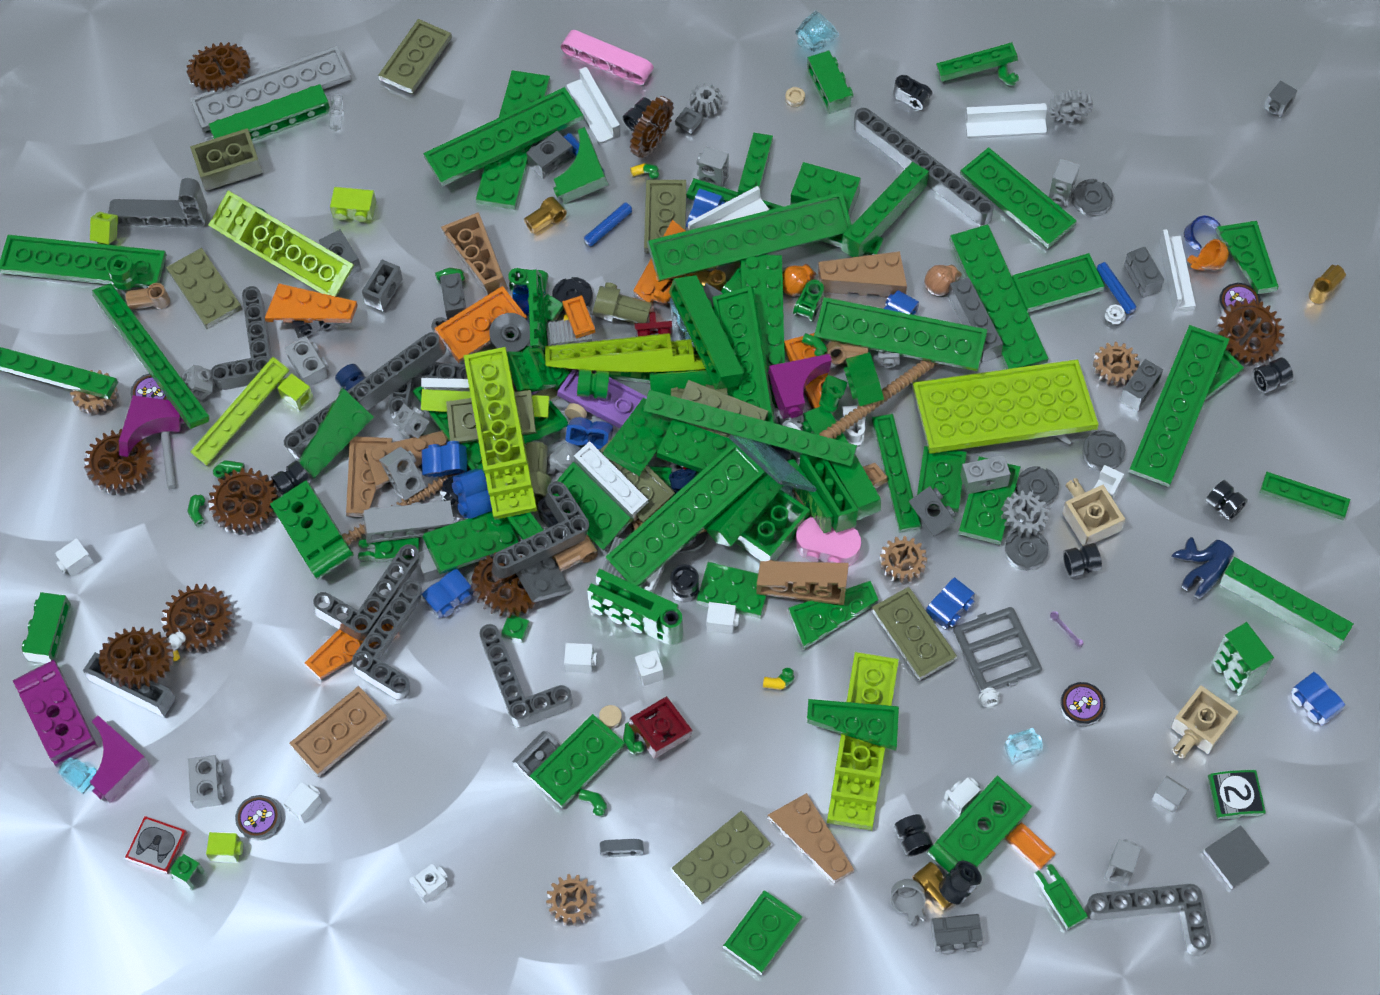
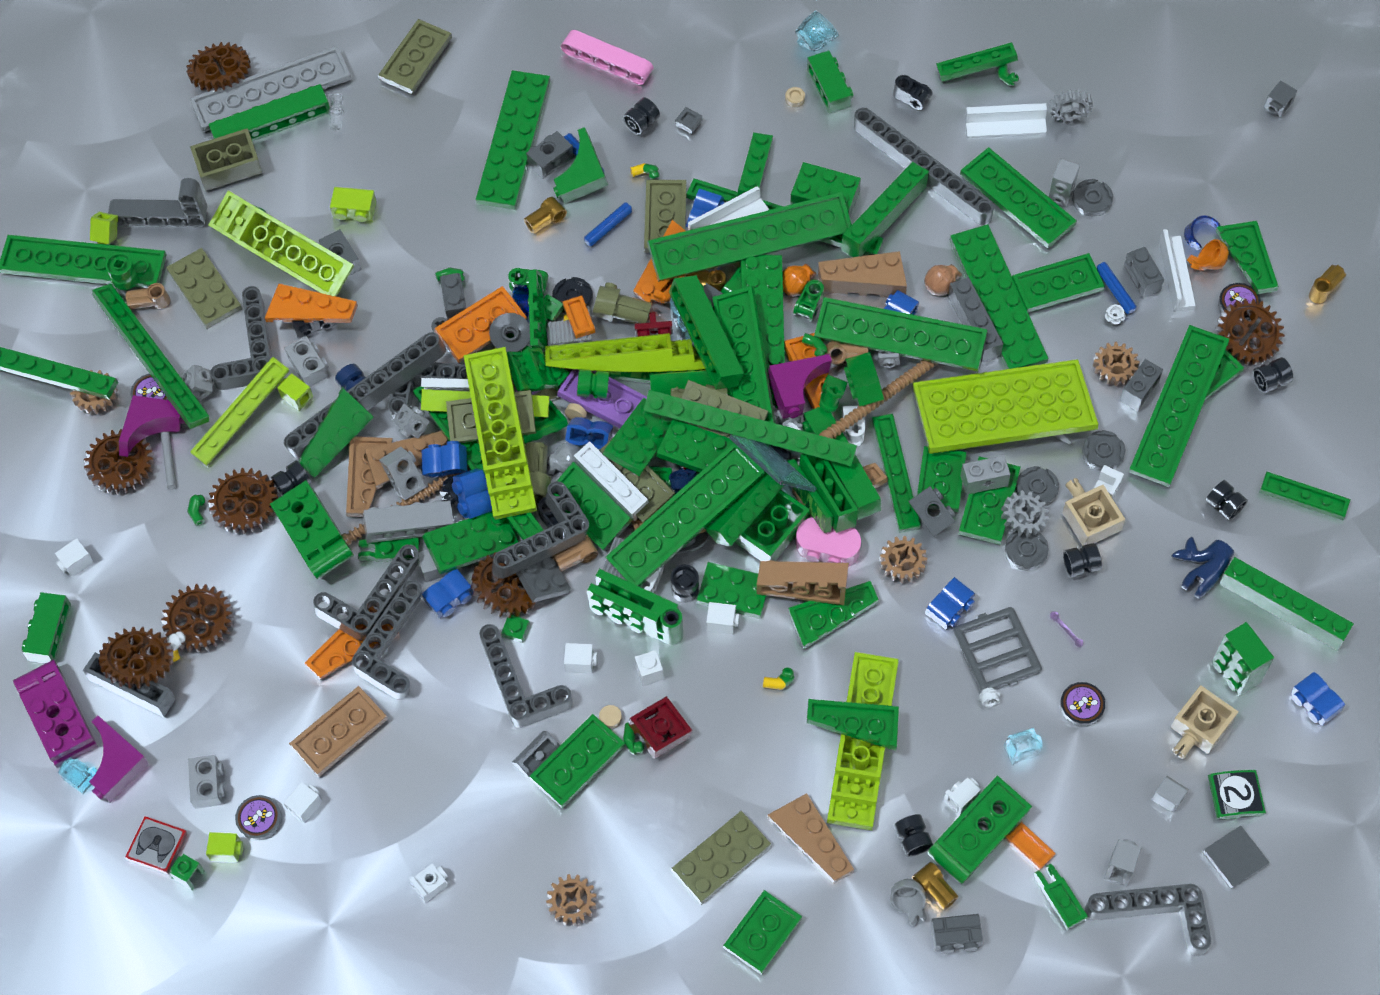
green arm [213,460,245,479] -> none
dark grey brick [362,259,403,311] -> none
green plate [423,87,584,187] -> none
medium nougat wedge [441,212,508,295] -> none
white panel [567,67,621,145] -> none
green arm [579,789,607,816] -> none
dark grey beam [600,839,644,857] -> none
reddish brown gear [629,96,674,159] -> none
light grey gear [689,83,723,117] -> none
light grey brick [696,146,729,187] -> none
olive plate [871,587,957,681] -> none
black wheel [939,860,982,905] -> none

